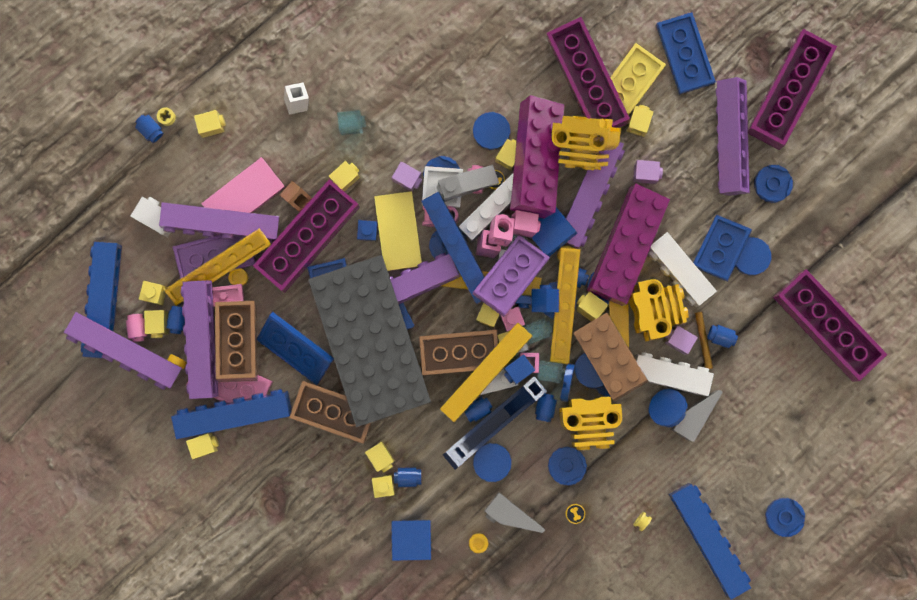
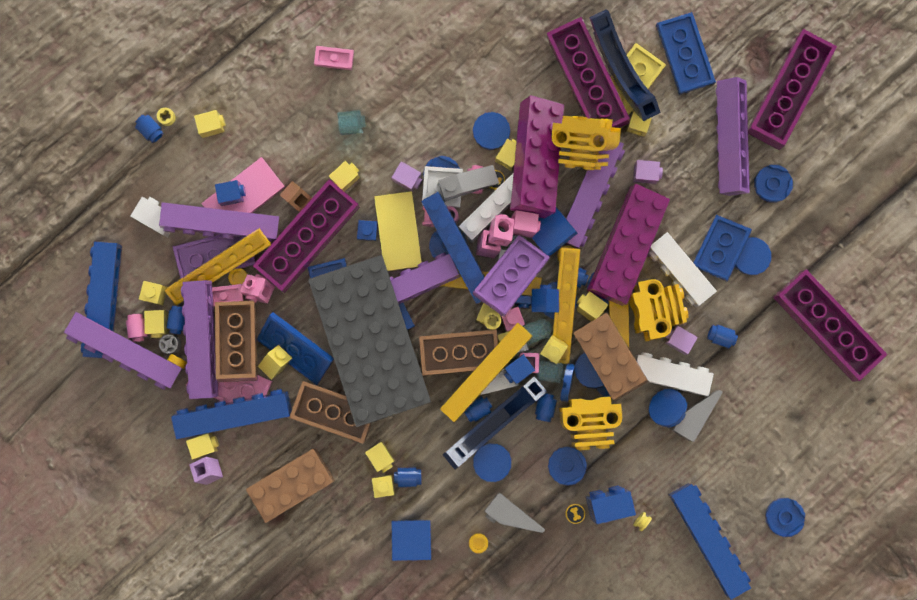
white brick [284,83,309,115] -> none
pearl gold bar [695,312,713,369] -> none
none -> light grey wheel [159,334,182,354]
none -> lavender brick [189,457,223,485]
none -> blue brick [215,180,246,206]
none -> bright pink brick [240,274,275,304]
none -> medium nougat brick [246,448,335,523]
none -> light yellow brick [258,345,292,380]
none -> bright pink plate [314,46,354,70]
none -> light yellow bush [484,312,501,330]
none -> light yellow brick [540,335,568,364]
none -> blue brick [585,485,636,524]
none -> dark blue arch [589,9,661,121]

